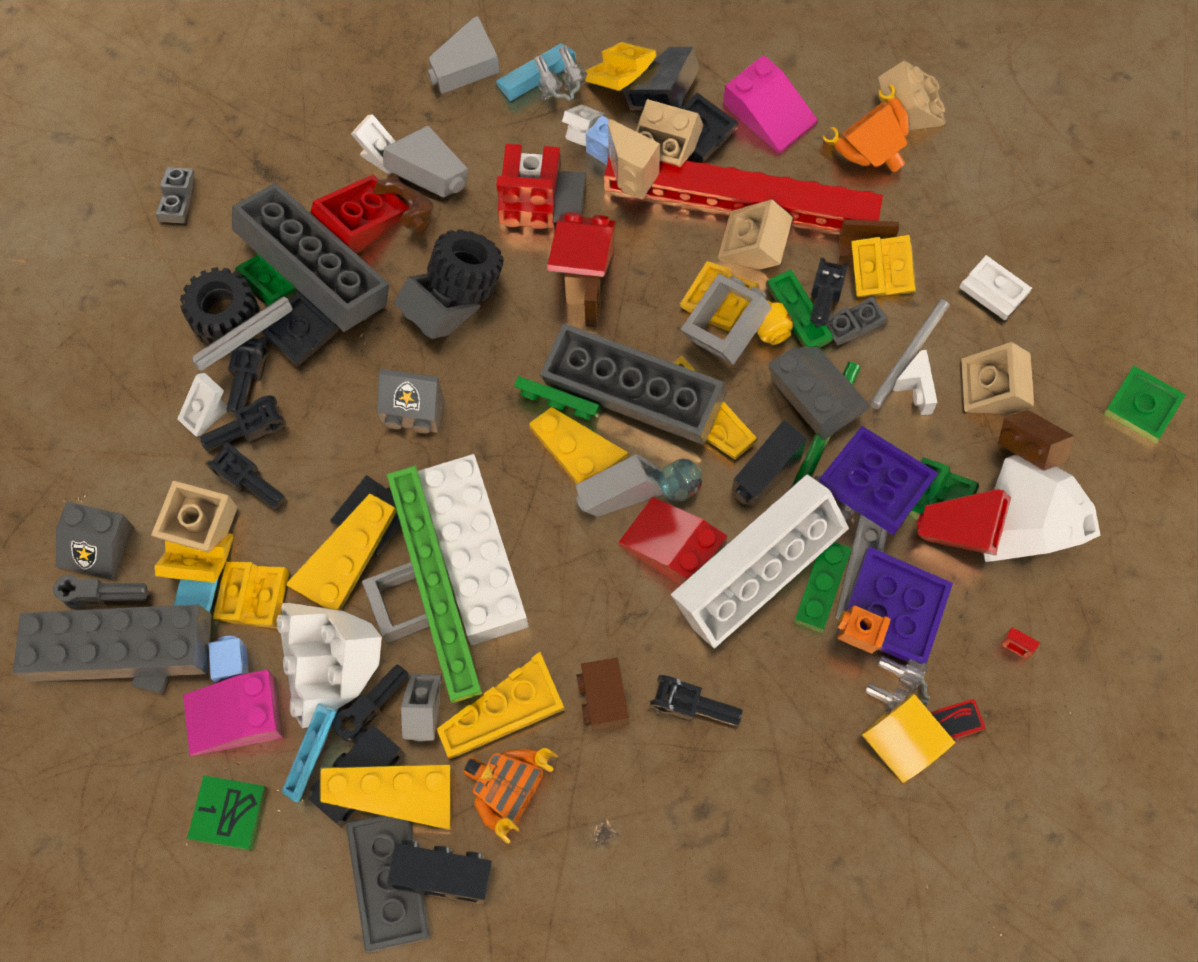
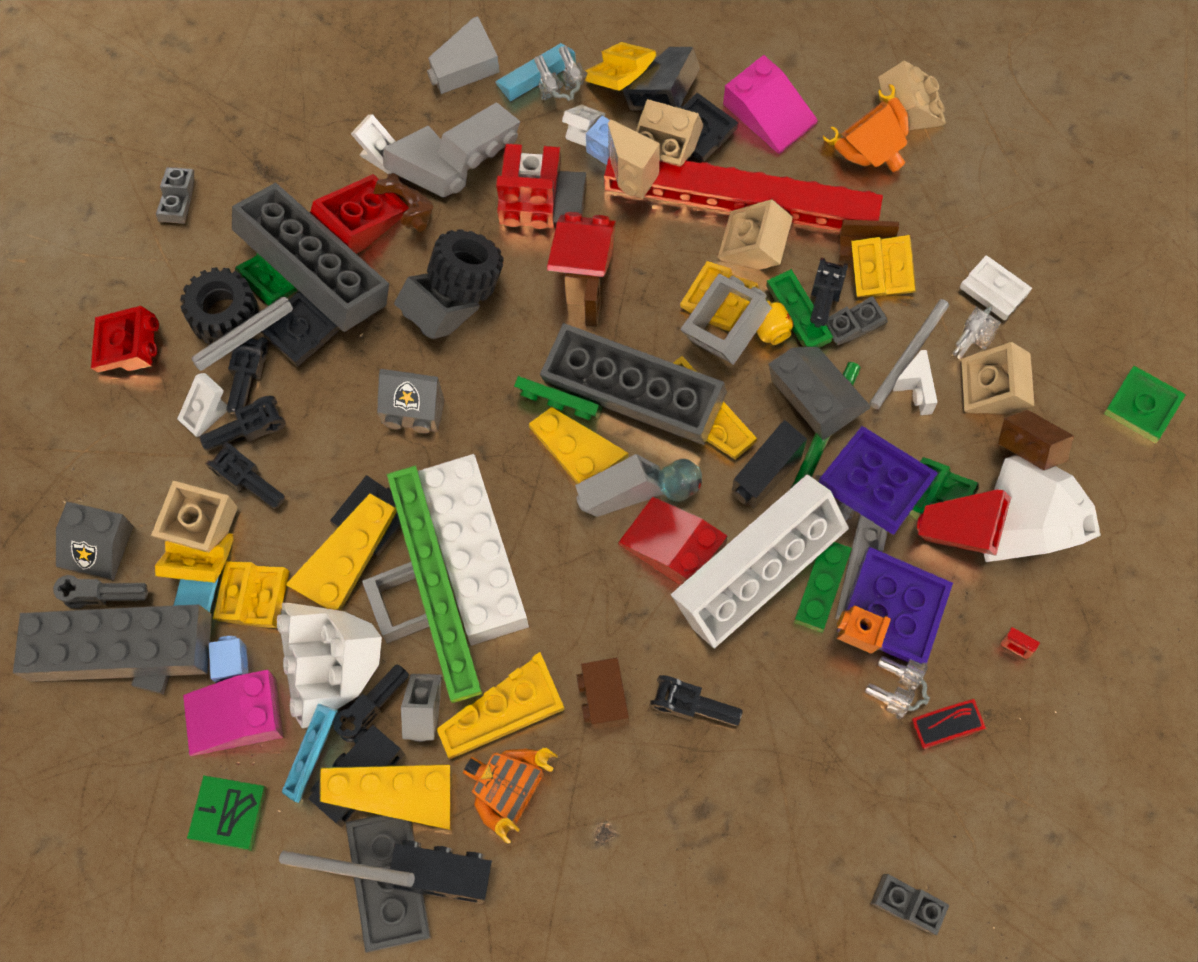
yellow slope [861,693,956,783] -> none
none -> red plate [91,306,159,373]
none -> light grey axle [279,851,415,887]
none -> light grey brick [437,102,520,174]
none -> dark grey slope [871,874,949,935]
none -> clear piece [953,306,1001,358]

